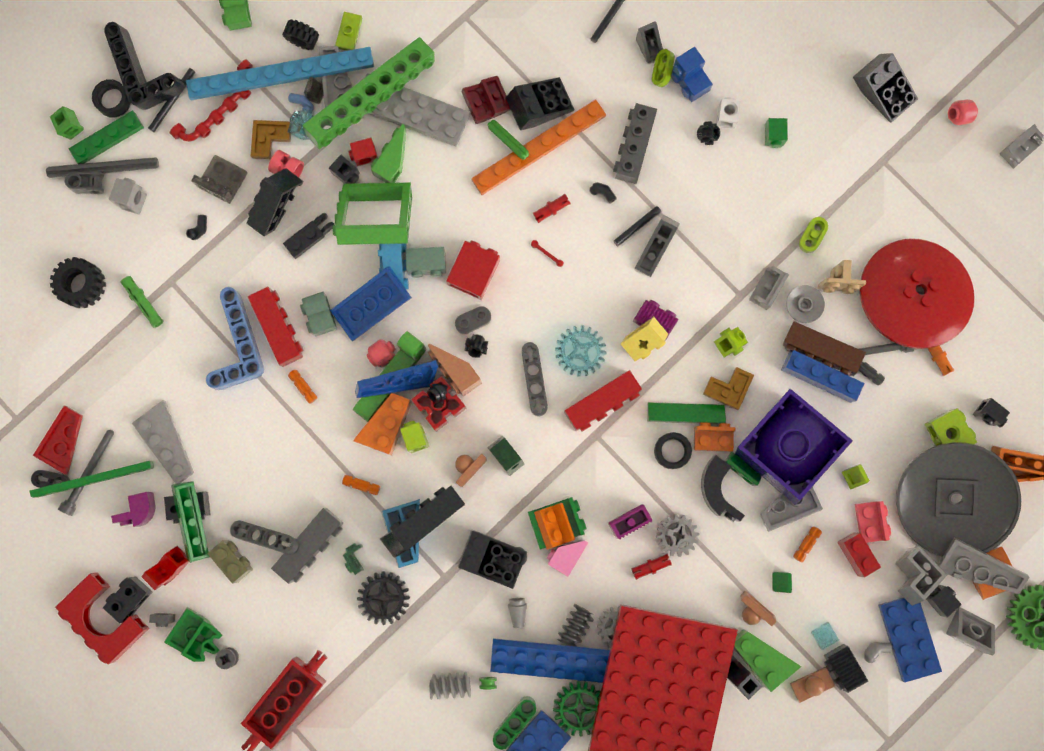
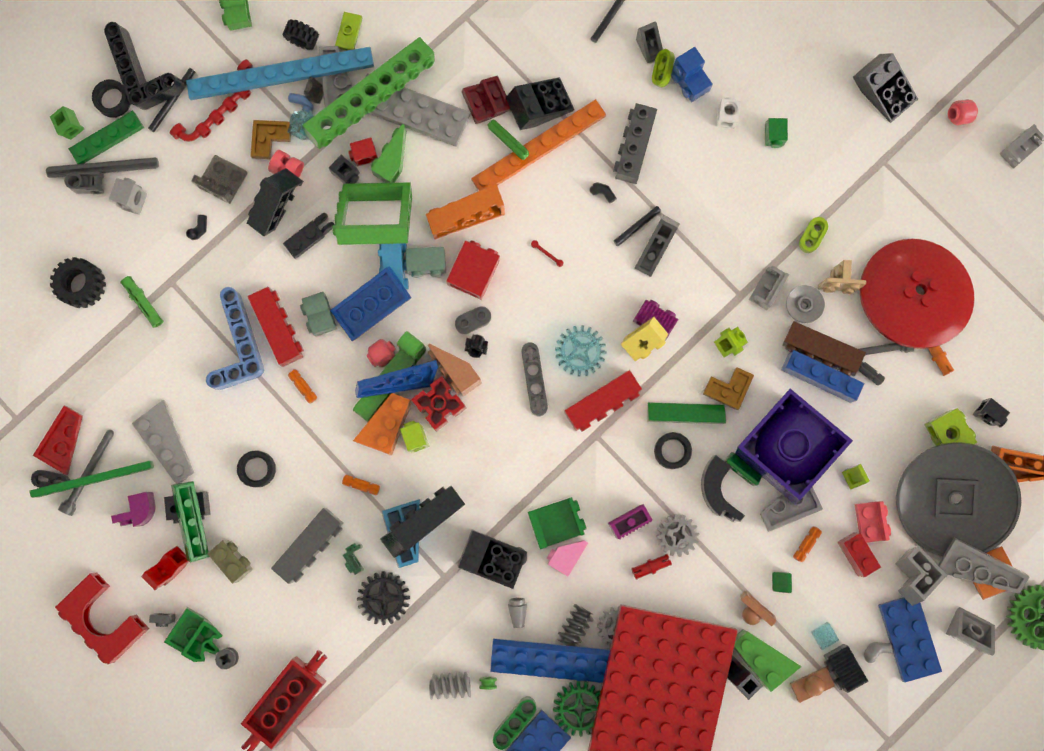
black brick [103,576,153,624] -> none
dark grey beam [230,520,299,555] -> none
black plate [427,383,448,403] -> none
nougat tile [455,454,487,487] -> none
dark green torso [487,436,525,476] -> none
red pin [533,193,571,223] -> none
orange bracket [534,503,575,550] -> none
orange bracket [694,423,736,452] -> none
black gear [697,121,720,145] -> none
black brick [926,585,962,618] -> none
none -> black tyre [237,450,276,487]
none -> orange wedge [426,184,505,240]

